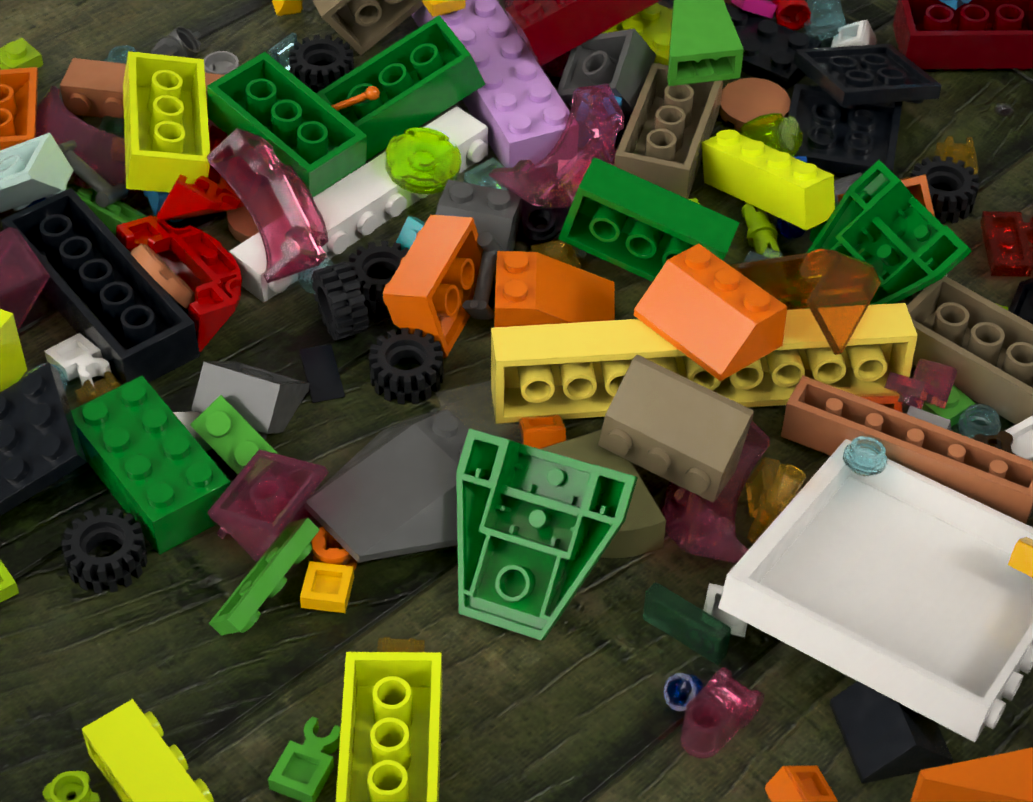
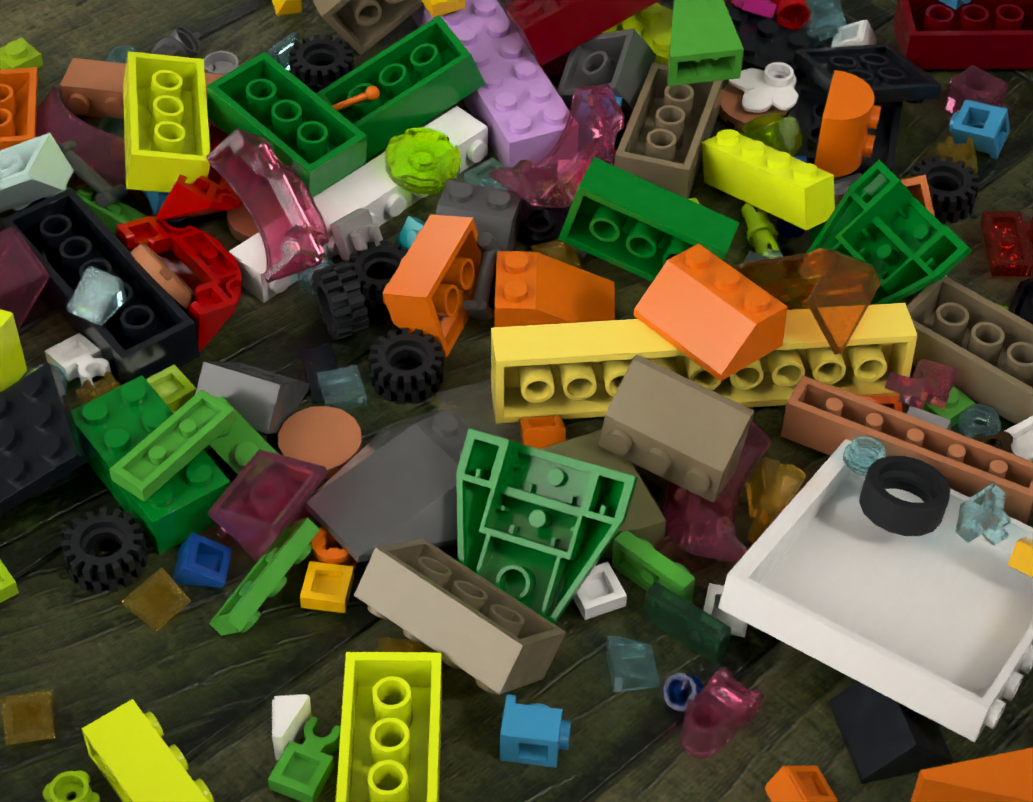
none -> clear yellow slope [0,690,55,745]
none -> clear light blue slope [67,266,126,326]
none -> bright green plate [109,389,236,502]
none -> clear yellow slope [122,567,191,631]
none -> lime plate [146,364,197,412]
none -> blue slope [172,532,232,587]
none -> white slope [272,694,312,760]
none -> nougat tile [278,406,362,479]
none -> clear light blue tile [317,365,367,410]
none -> light grey tile [330,208,383,261]
none -> brick [354,538,566,695]
none -> dark azure brick [500,694,571,768]
none -> white plate [573,562,627,620]
none -> clear light blue slope [606,636,660,692]
none -> bright green plate [612,531,695,615]
none -> white plate [729,62,798,113]
none -> orange brick [814,70,881,178]
none -> black tyre [859,456,951,536]
none -> clear pink brick [945,65,1008,114]
none -> dark azure brick [949,99,1010,159]
none -> clear light blue tile [955,483,1011,546]

